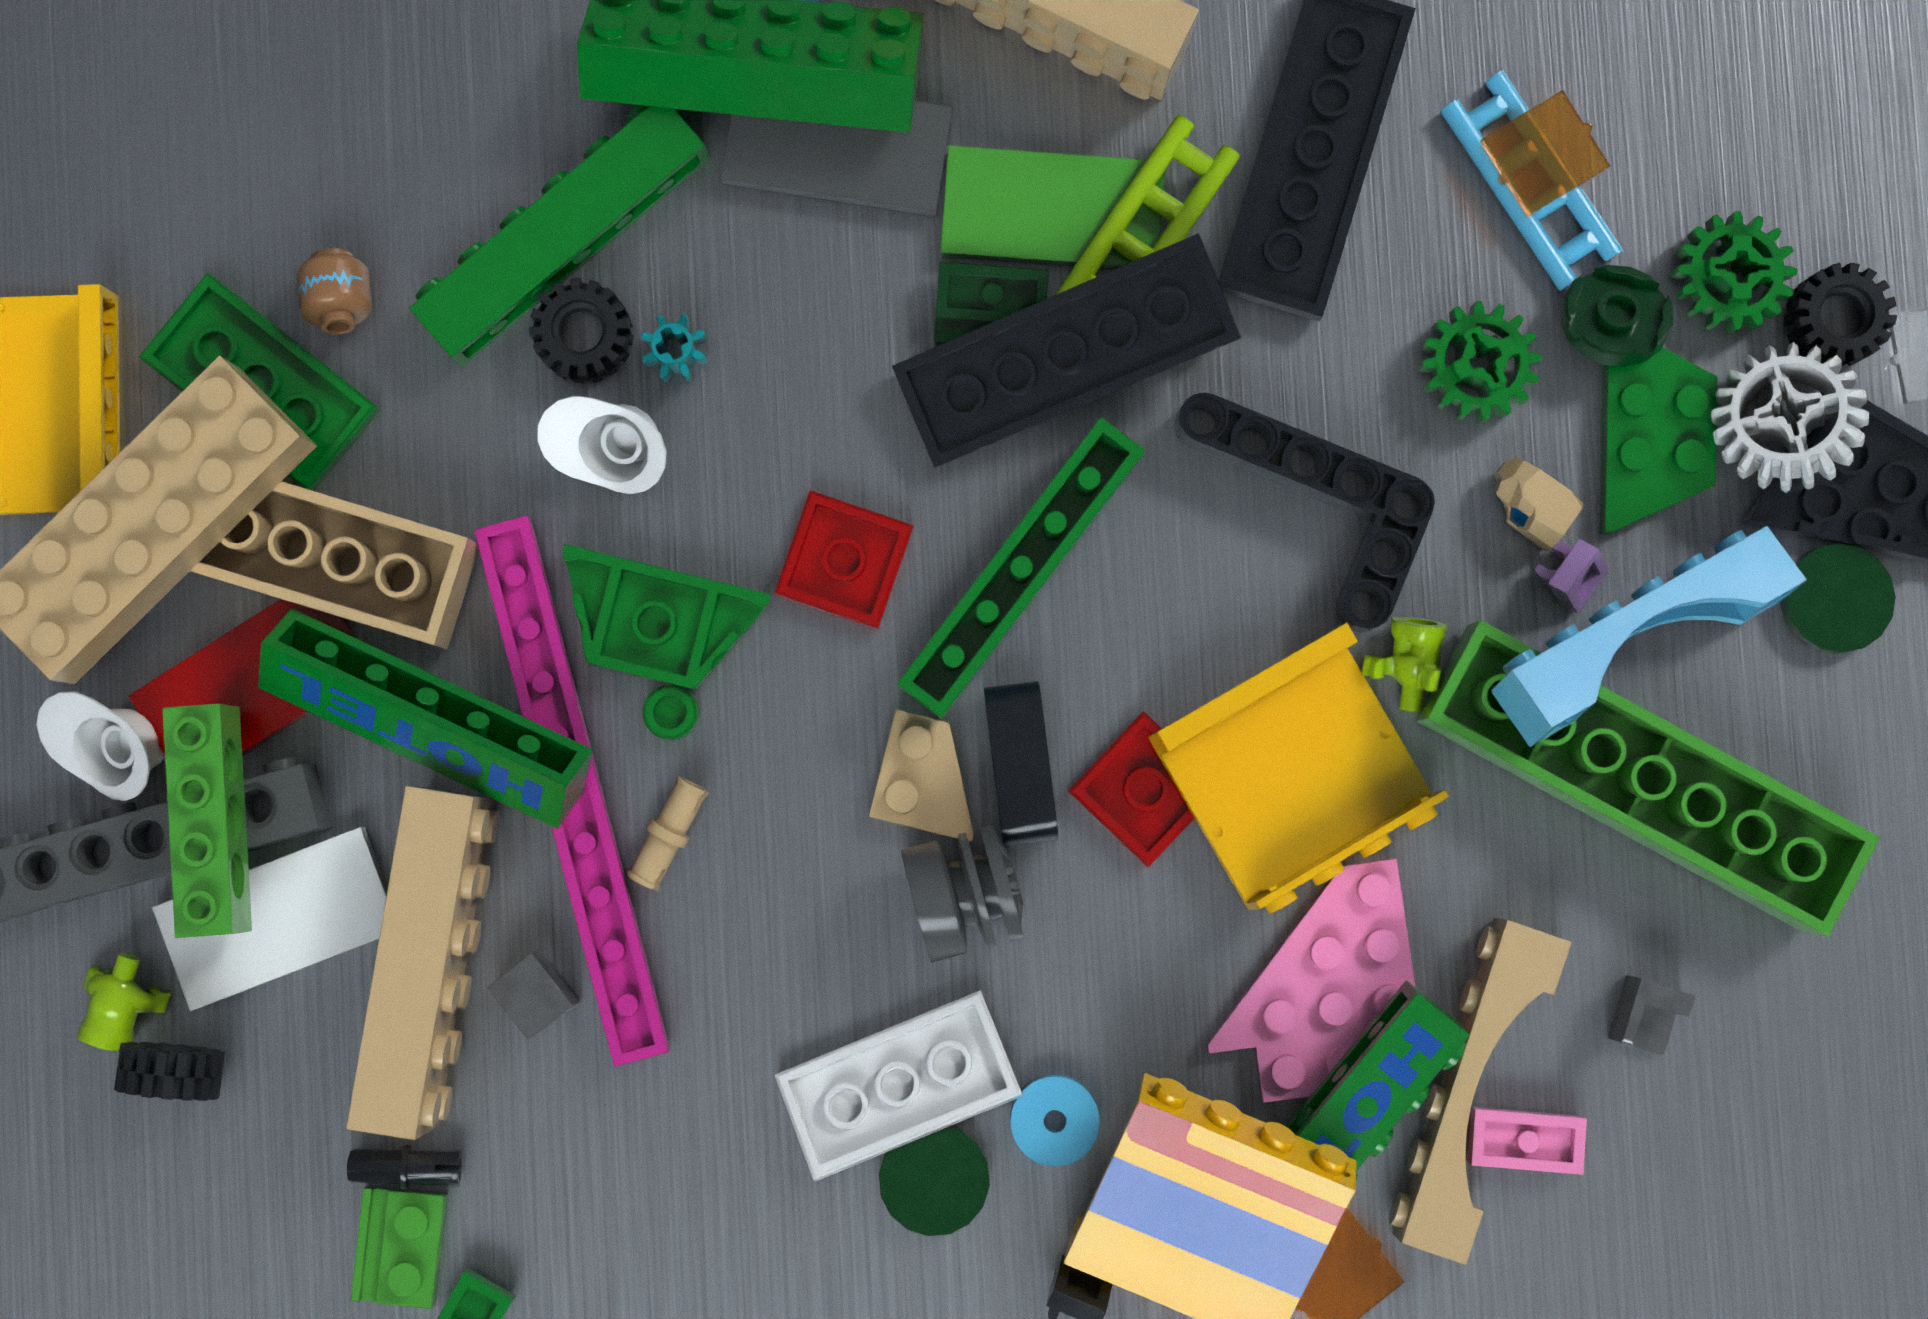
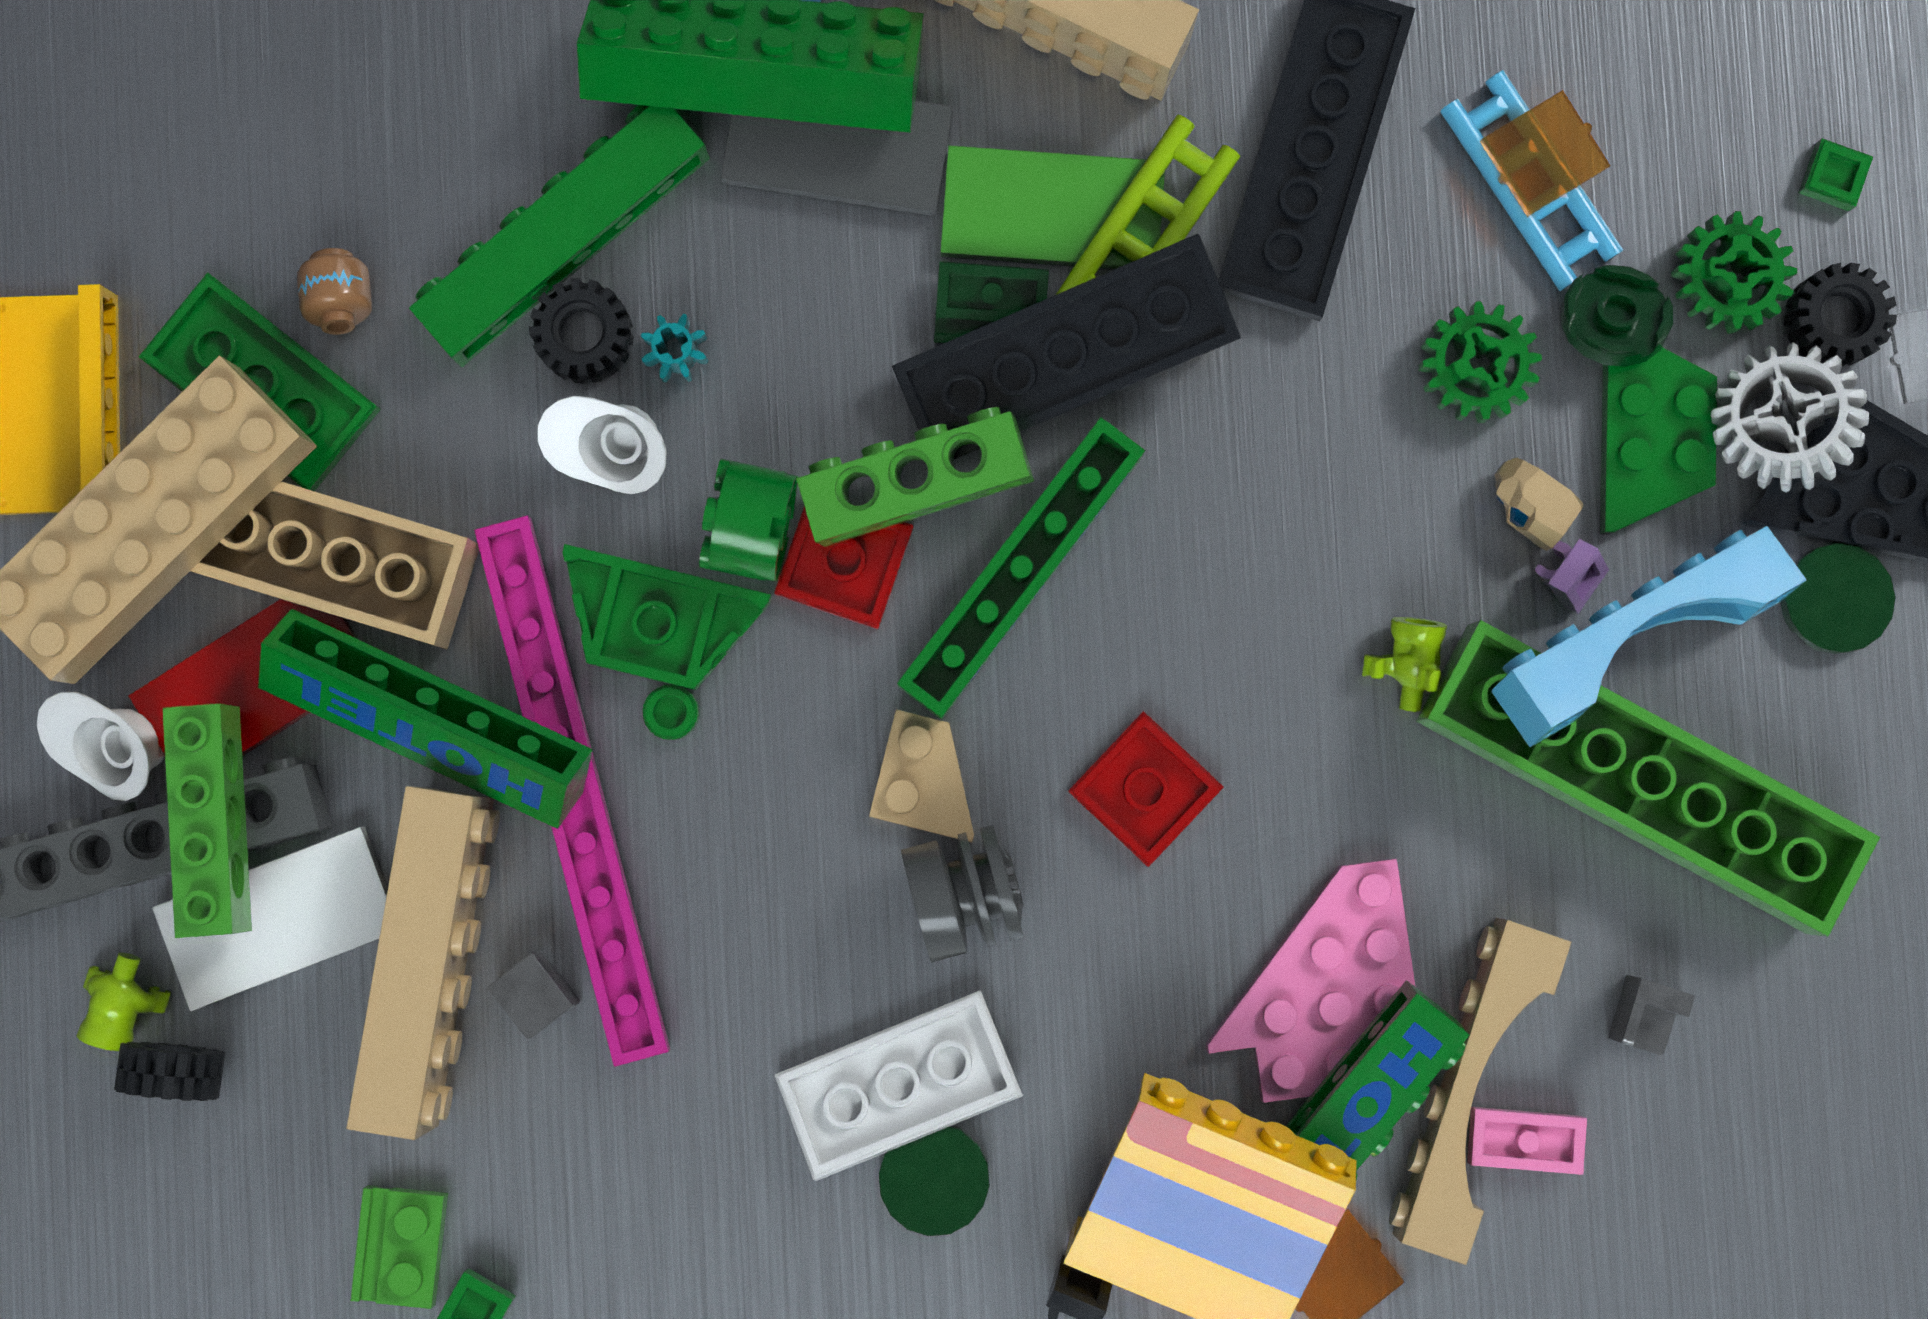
black axle [346,1145,462,1190] -> none
tan pin [626,776,709,891] -> none
black beam [984,681,1058,847] -> none
medium azure piece [1010,1074,1100,1167] -> none
yellow panel [1148,623,1449,914] -> none
black beam [1174,392,1435,633] -> none
none -> green brick [699,458,798,582]
none -> bright green brick [796,407,1034,547]
none -> green tile [1798,138,1873,211]

